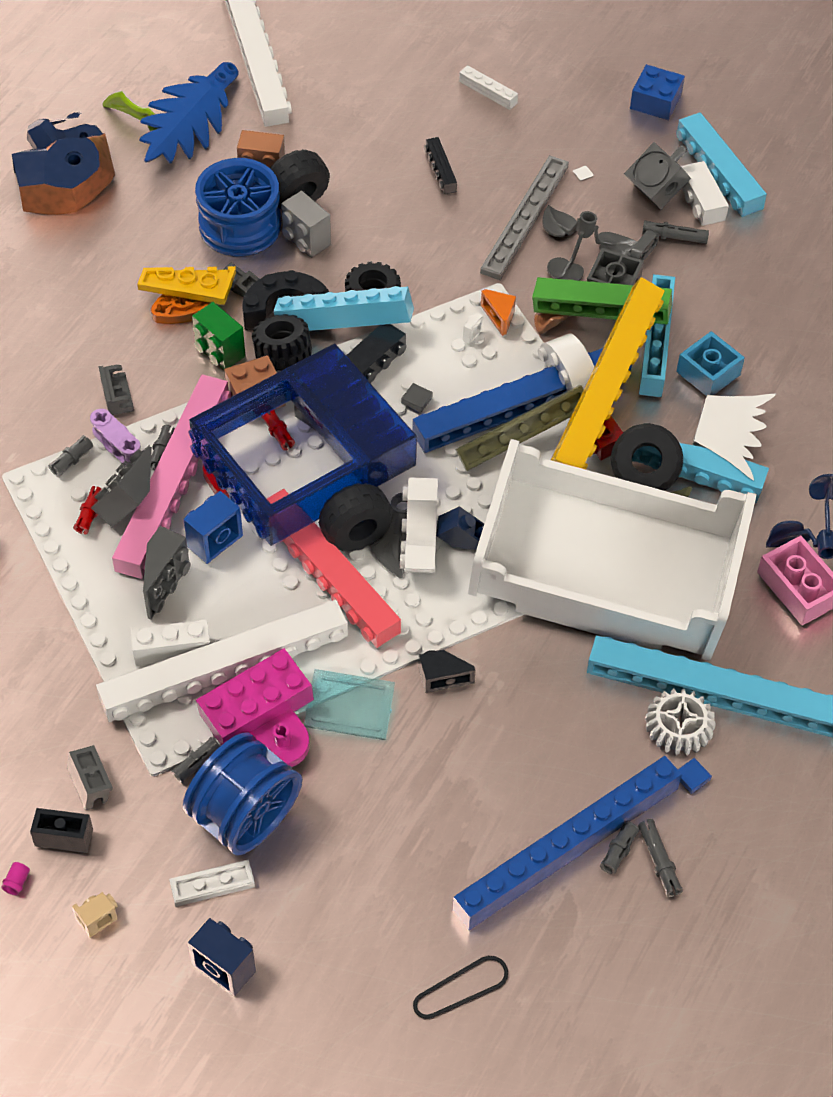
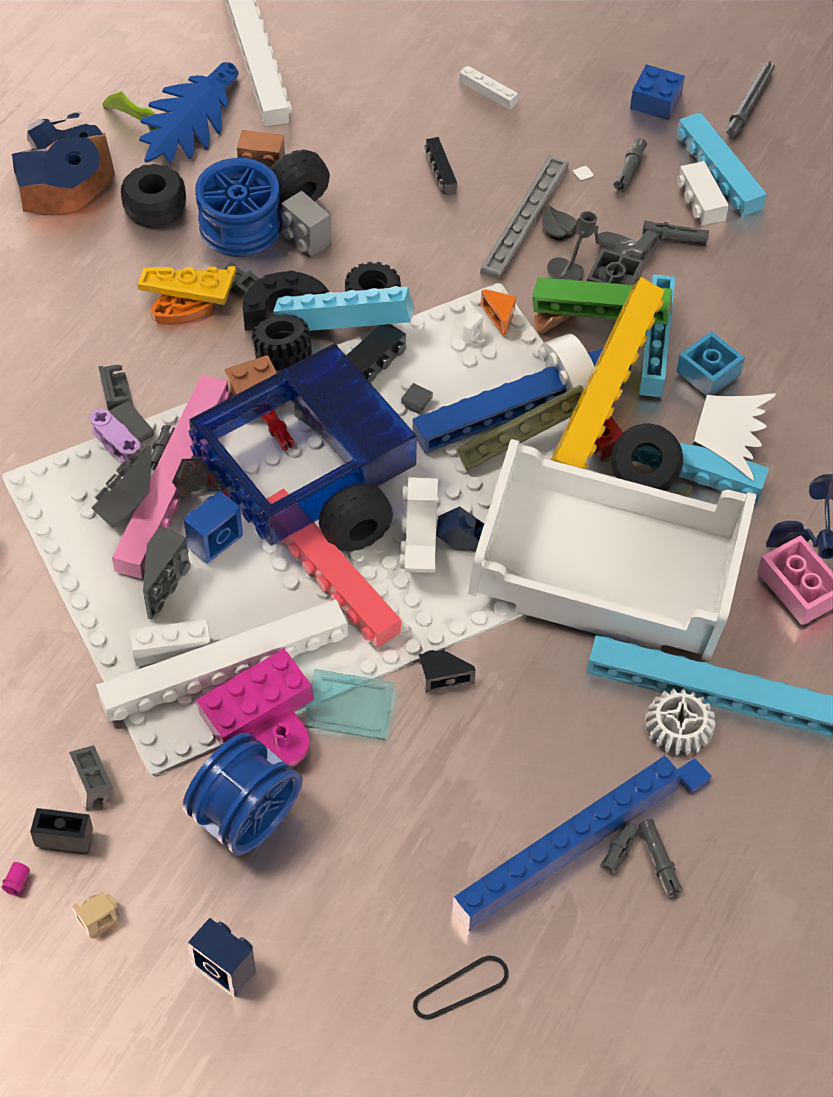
dark grey pin [48,435,93,477] -> none
red pin [73,486,102,534] -> none
white tile [169,859,255,907] -> none
dark grey pin [171,737,220,783] -> none
green brick [192,302,246,370] -> none
dark grey piece [370,493,407,578] -> none
dark grey piece [624,142,691,210] -> none
none -> dark grey tile [109,401,154,443]
none -> black tyre [121,164,186,226]
none -> clear smoke slope [172,458,227,497]
none -> dark grey pin [613,138,647,191]
none -> dark grey axle [726,61,775,137]

